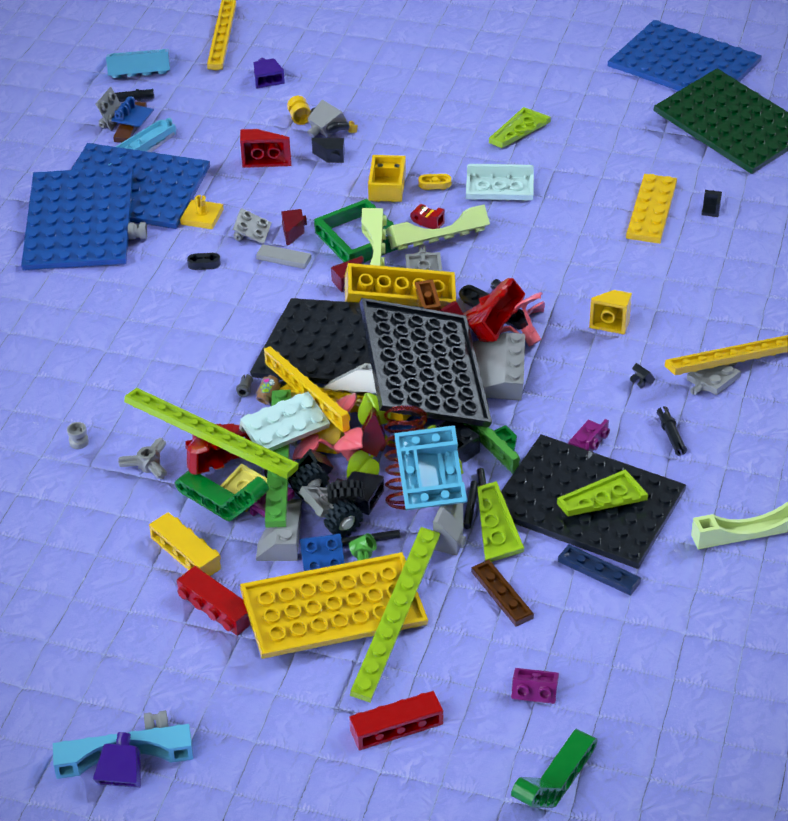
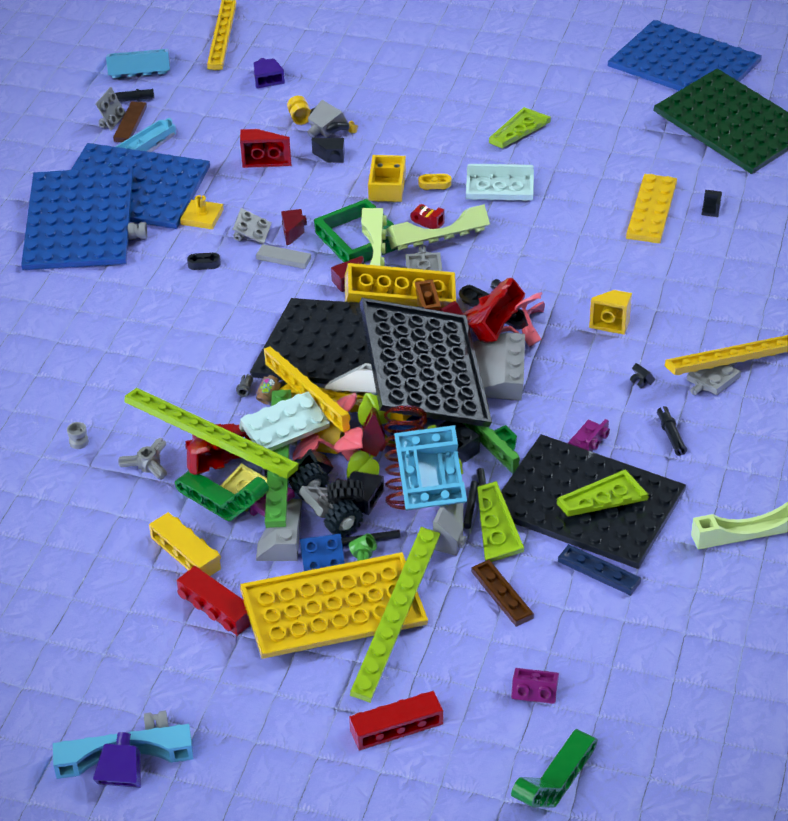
blue hinge [111,96,154,127] -> none

